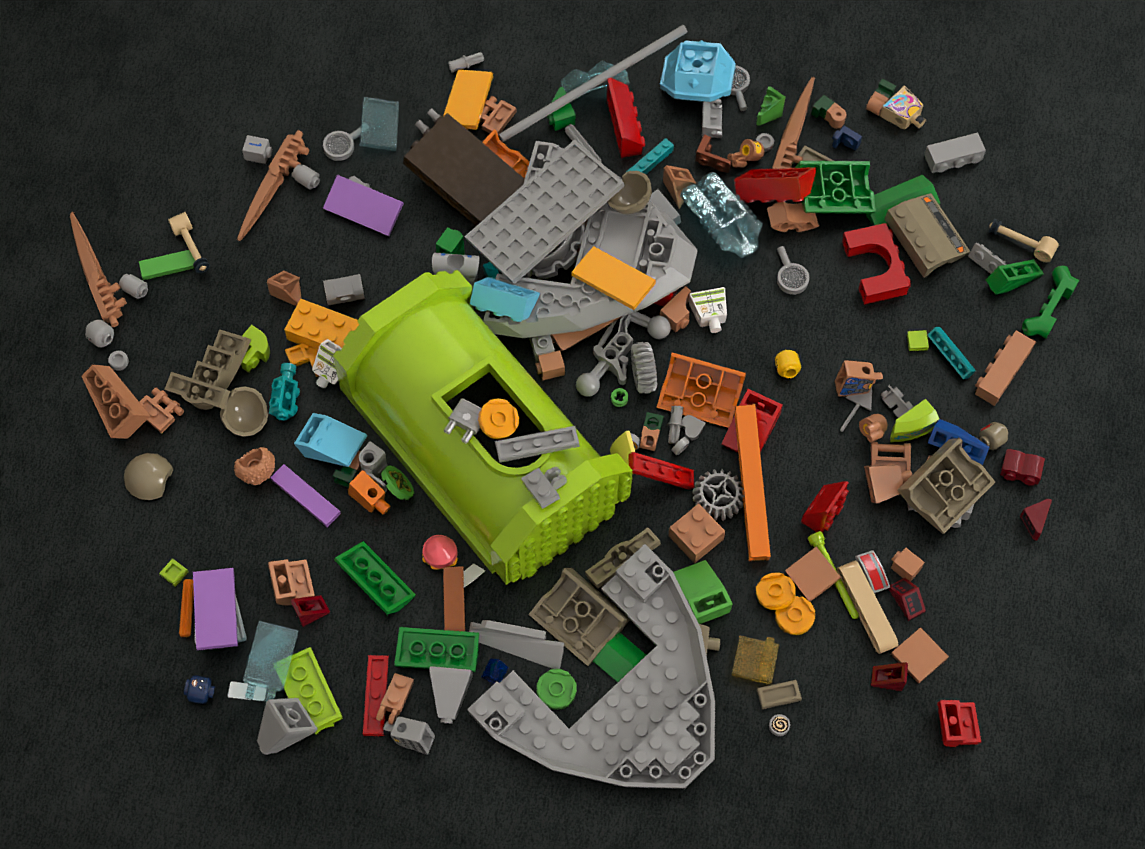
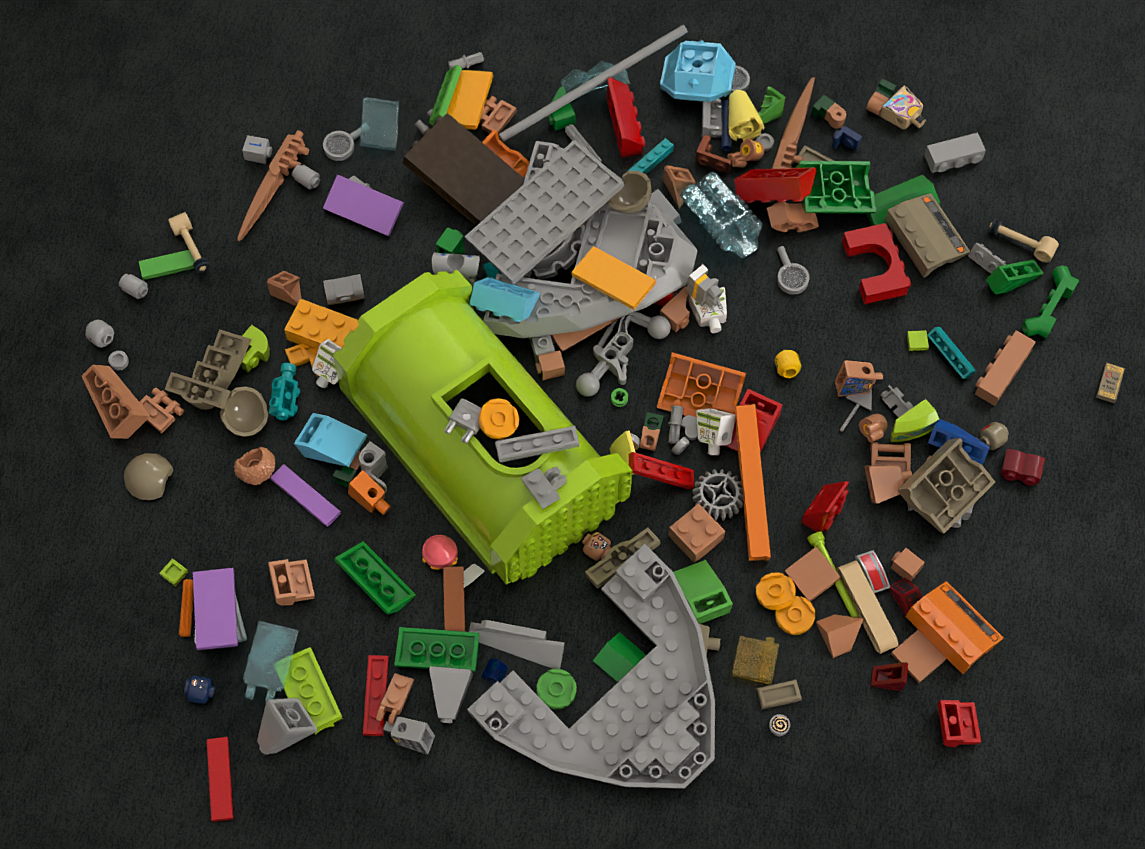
nougat piece [70,212,127,327] -> none
white sticker [228,682,267,701] -> none
dark red slope [291,595,330,627] -> none
bright green tile [381,466,414,500] -> none
dark tan piece [529,568,630,666] -> none
light grey gear [631,342,657,393] -> none
dark red slope [1020,499,1052,541] -> none
none -> red tile [207,737,233,822]
none -> bright green tile [429,64,462,126]
none -> nougat head [582,532,612,561]
none -> light grey hips [686,265,723,309]
none -> white torso [697,408,736,455]
none -> dark blue piece [721,100,732,151]
none -> light yellow cone [728,90,764,141]
none -> nougat slope [816,615,863,658]
none -> orange piece [906,581,1003,674]
none -> dark tan tile [1096,363,1125,403]

